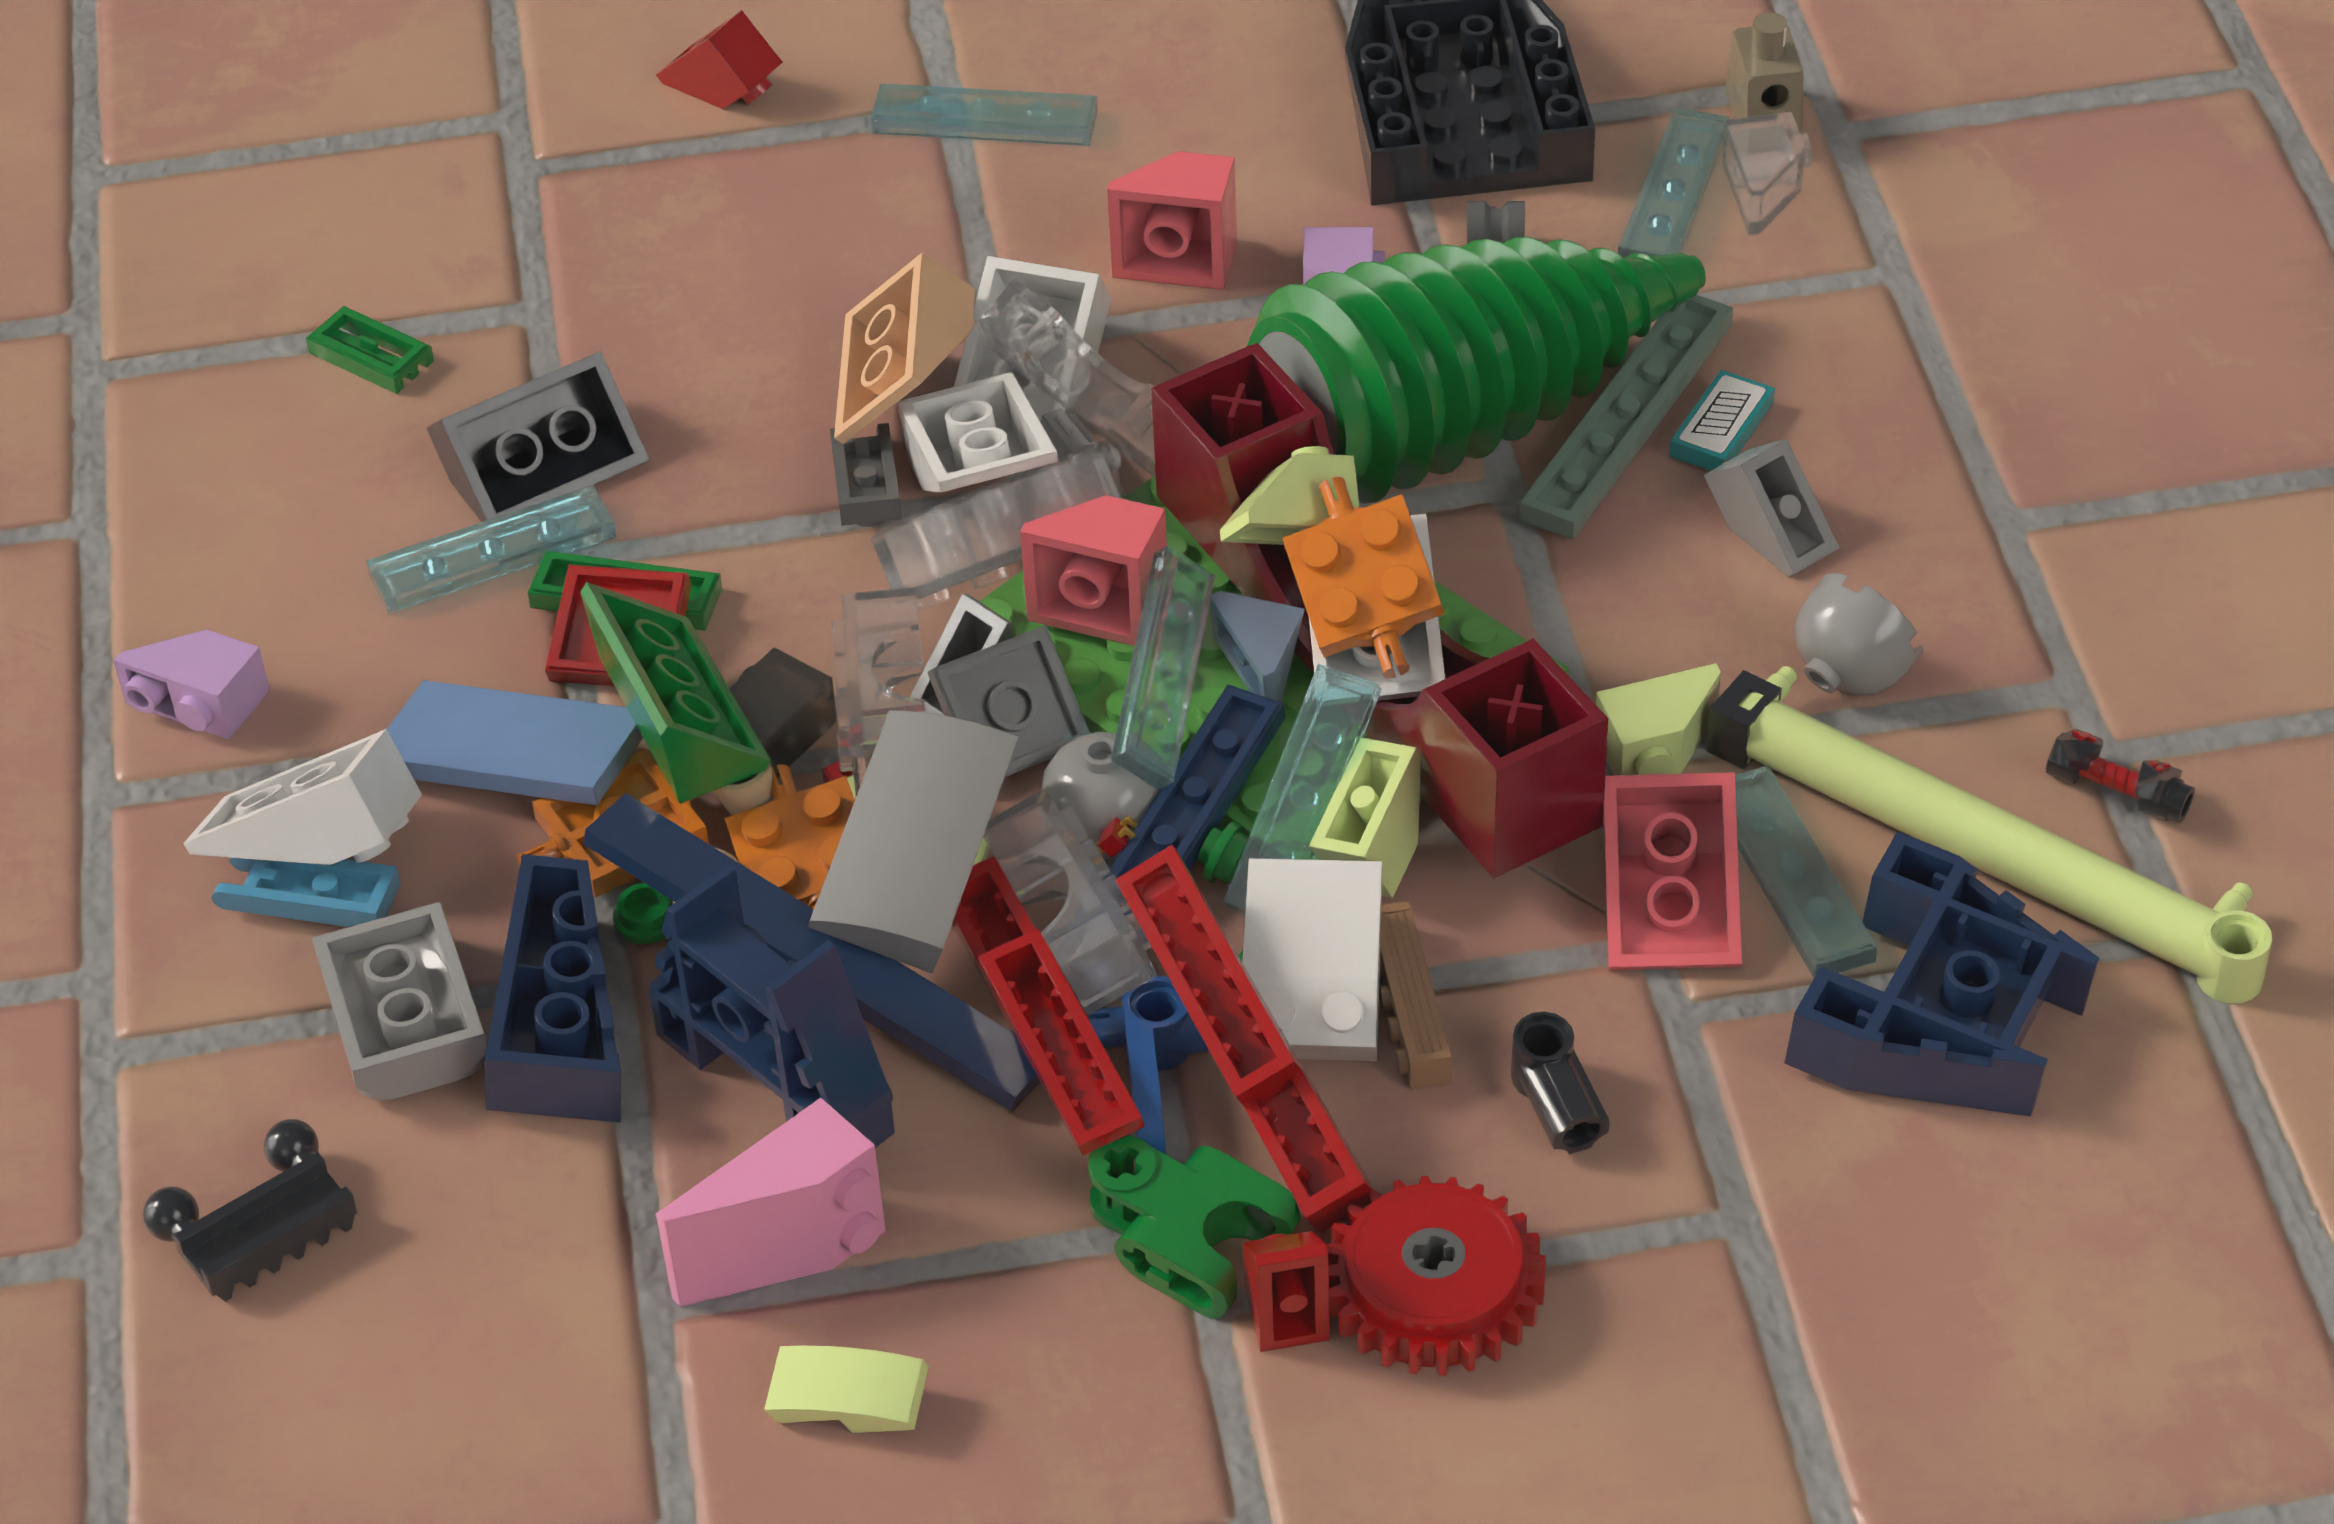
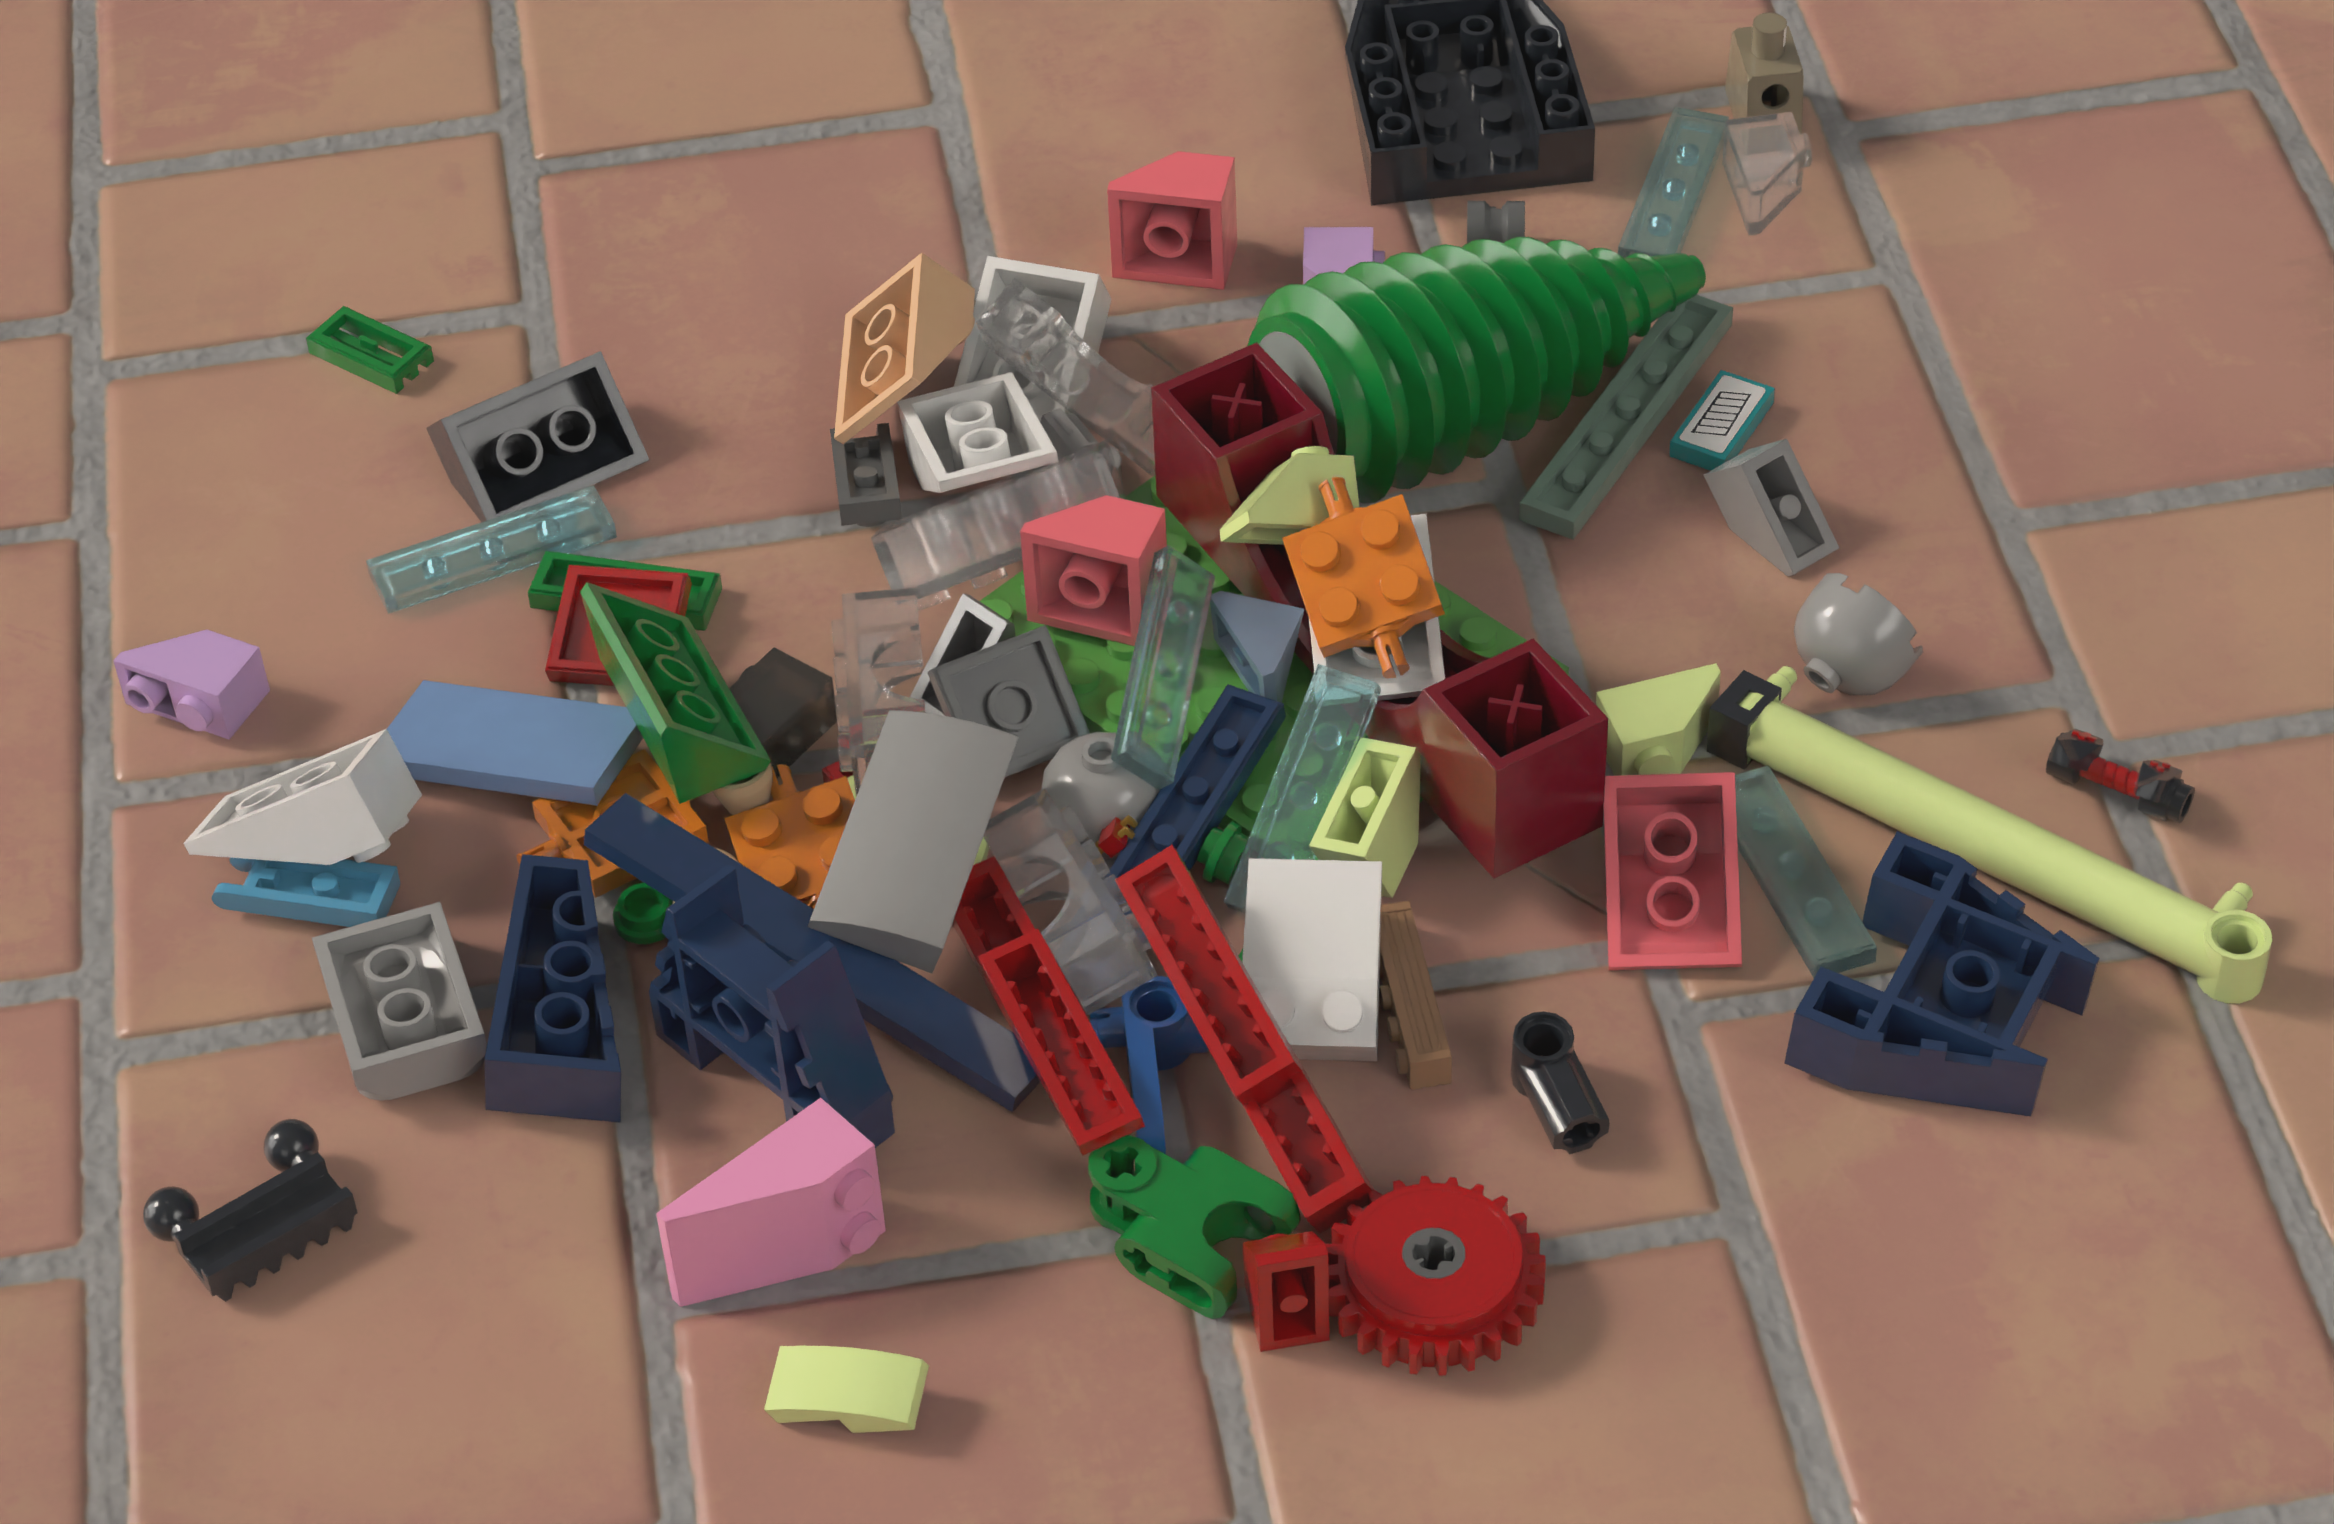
red slope [656,10,783,109] -> none
clear light blue tile [871,84,1098,146] -> none

